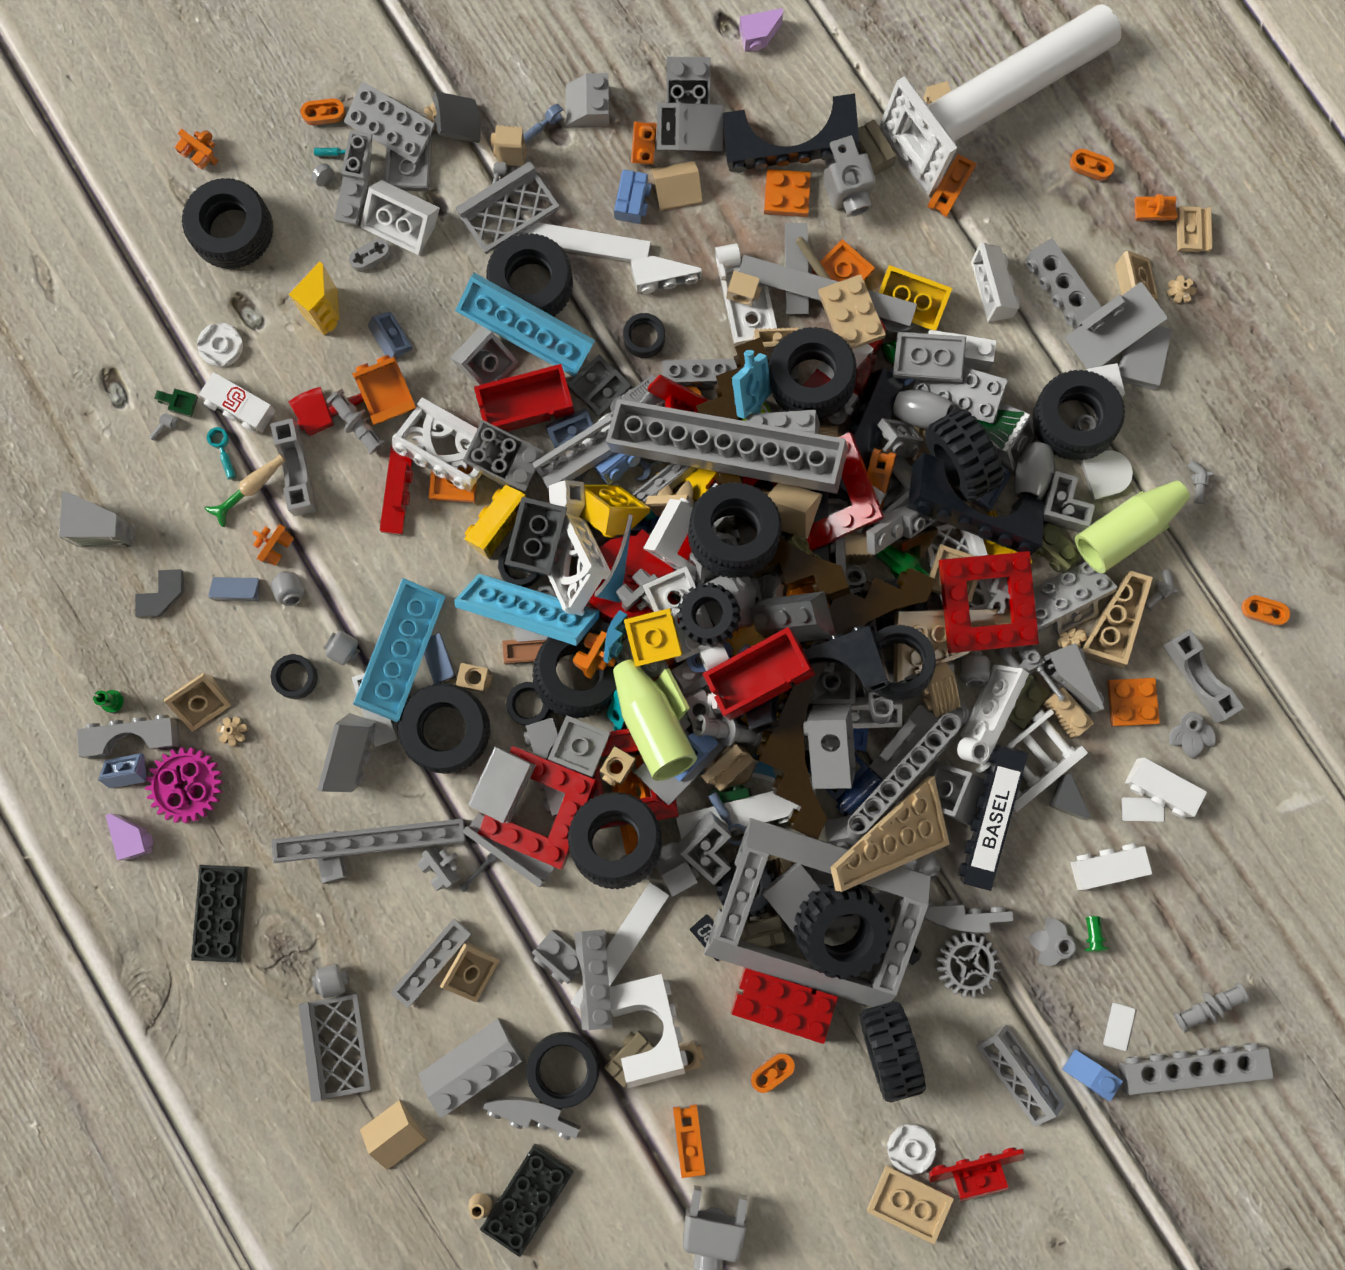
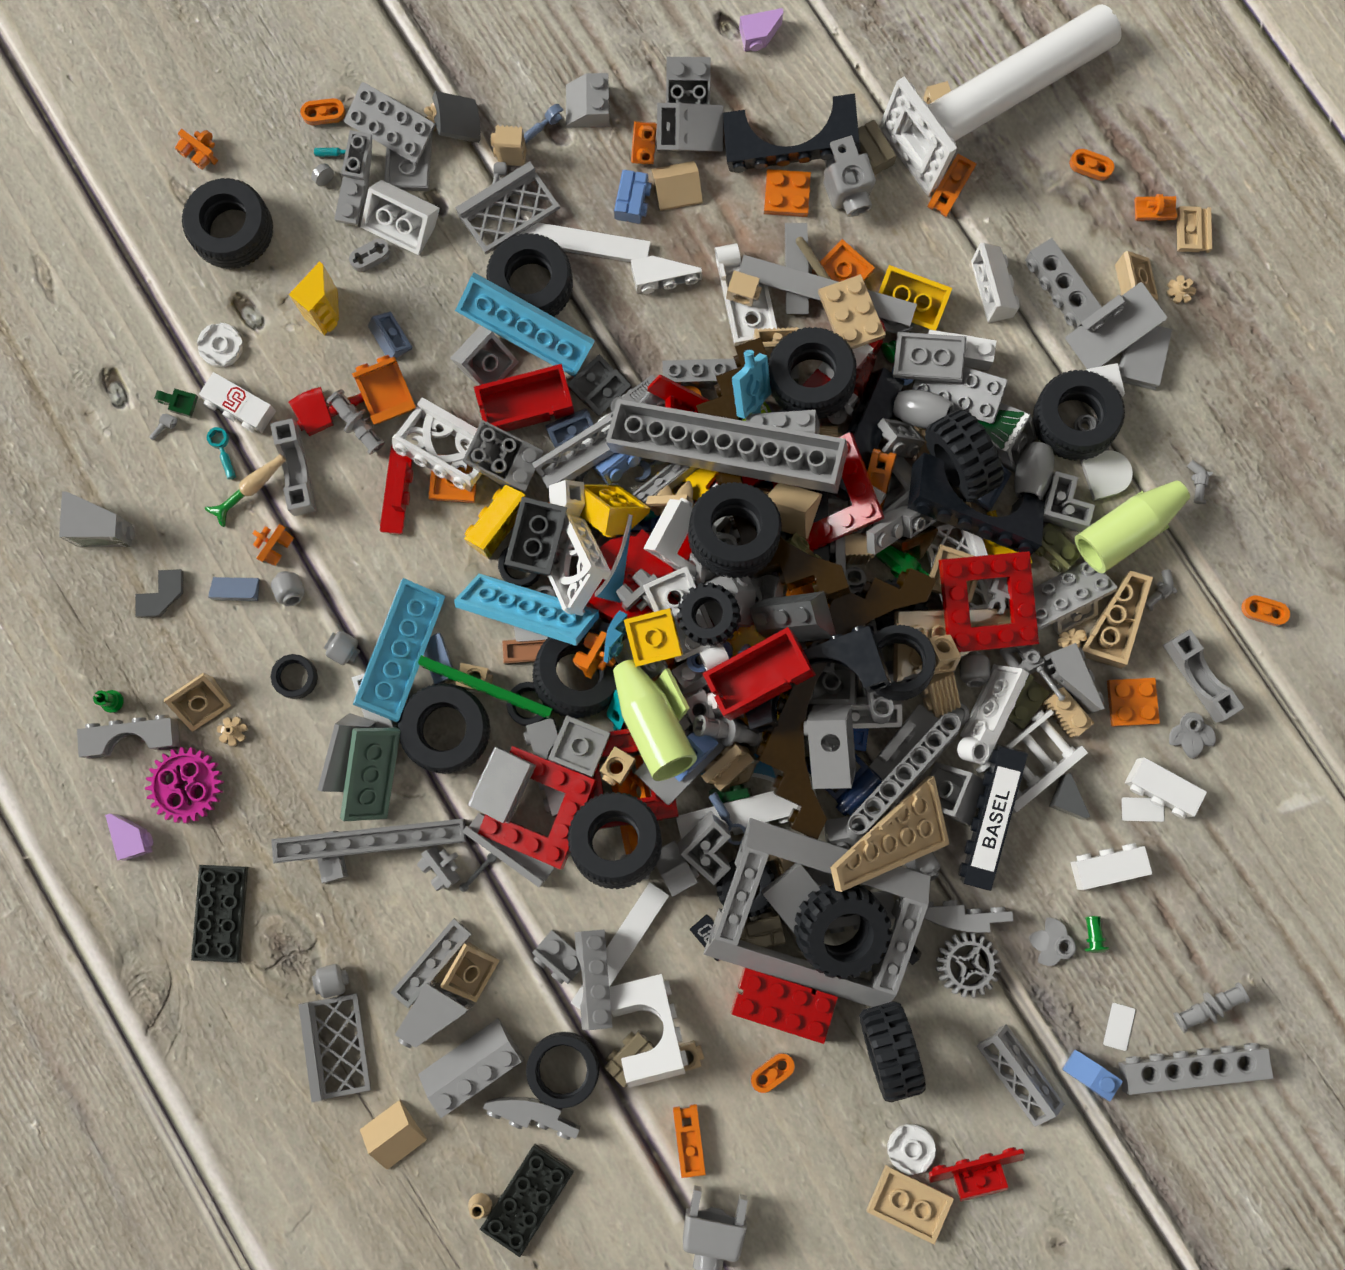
sand blue slope [98,753,146,788] -> none
black tyre [623,313,665,358] -> none
none -> sand green plate [340,728,400,821]
none -> light grey slope [395,980,473,1048]
none -> green tile [418,655,553,719]
none -> tan brick [929,635,961,674]

